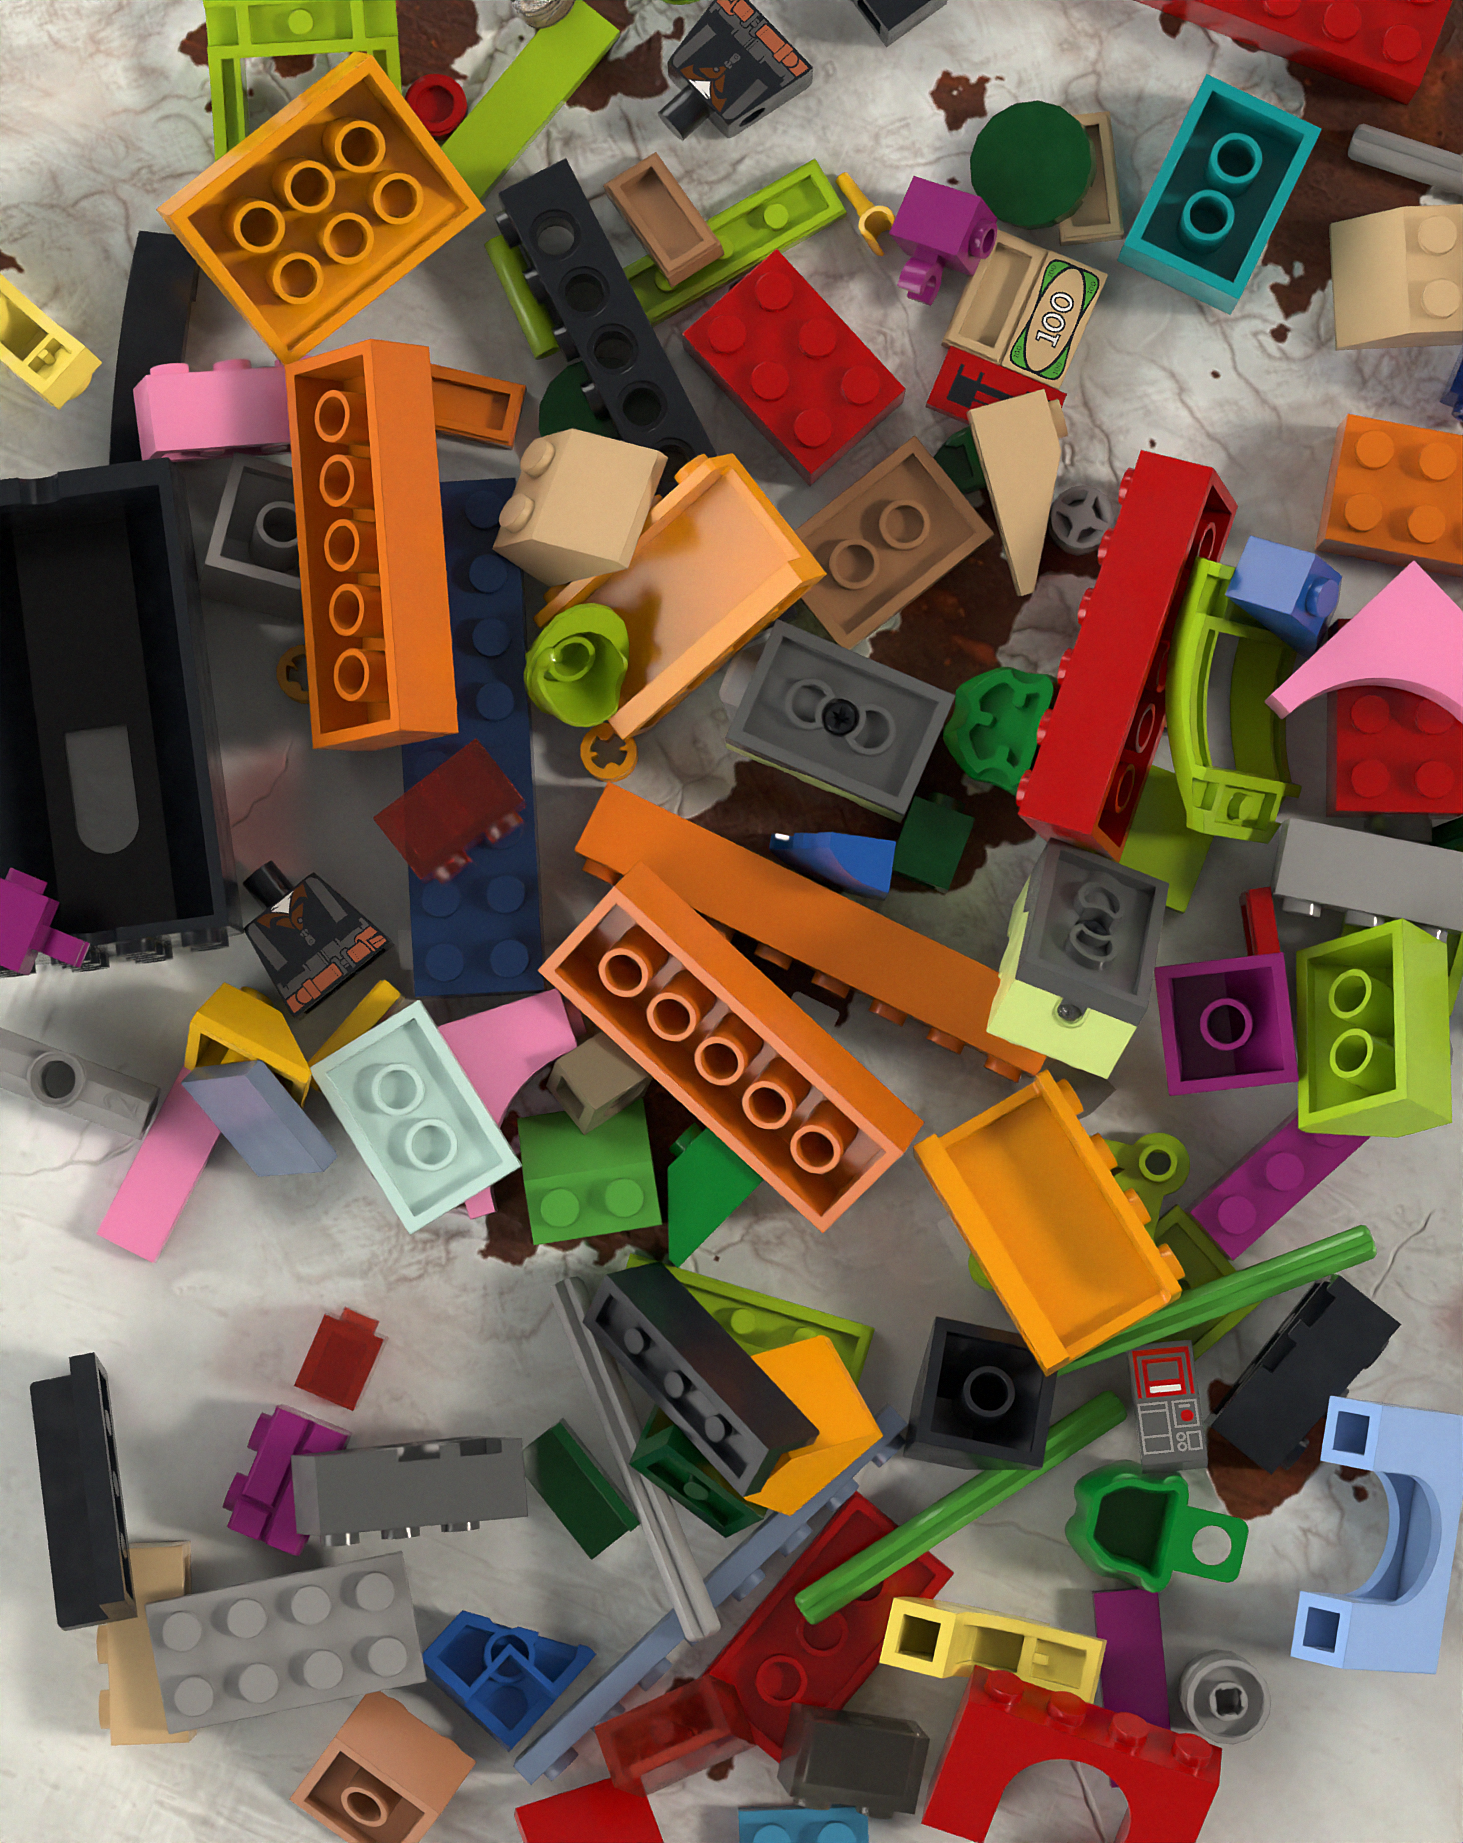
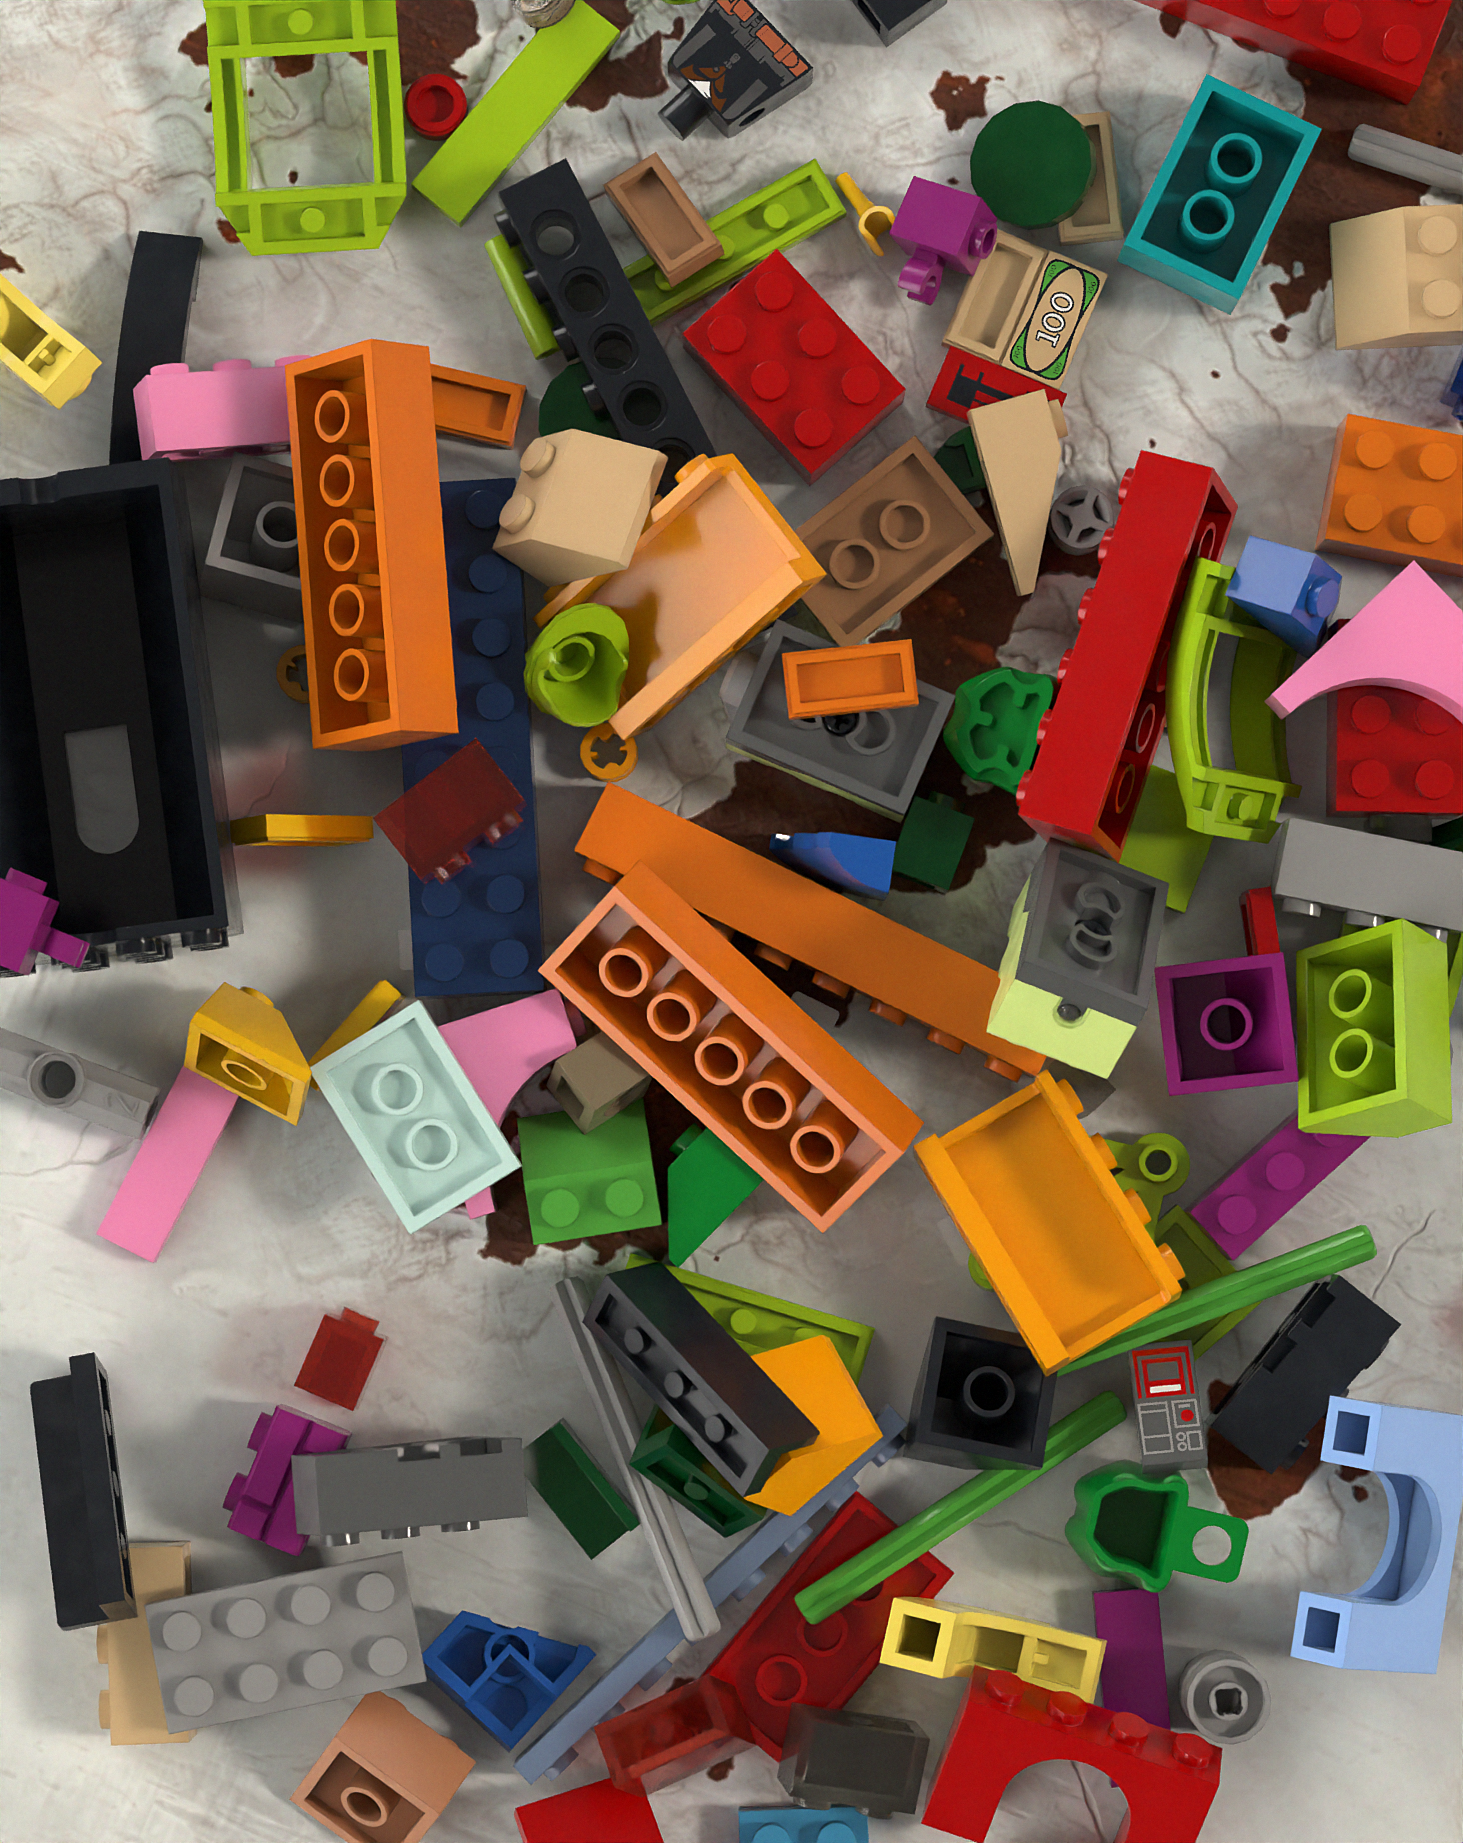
light orange slope [156,51,486,367] -> none
sand blue tile [181,1060,338,1177] -> none
torso [242,860,395,1021] -> none
none -> yellow tile [230,814,374,847]
none -> orange tile [782,639,919,720]

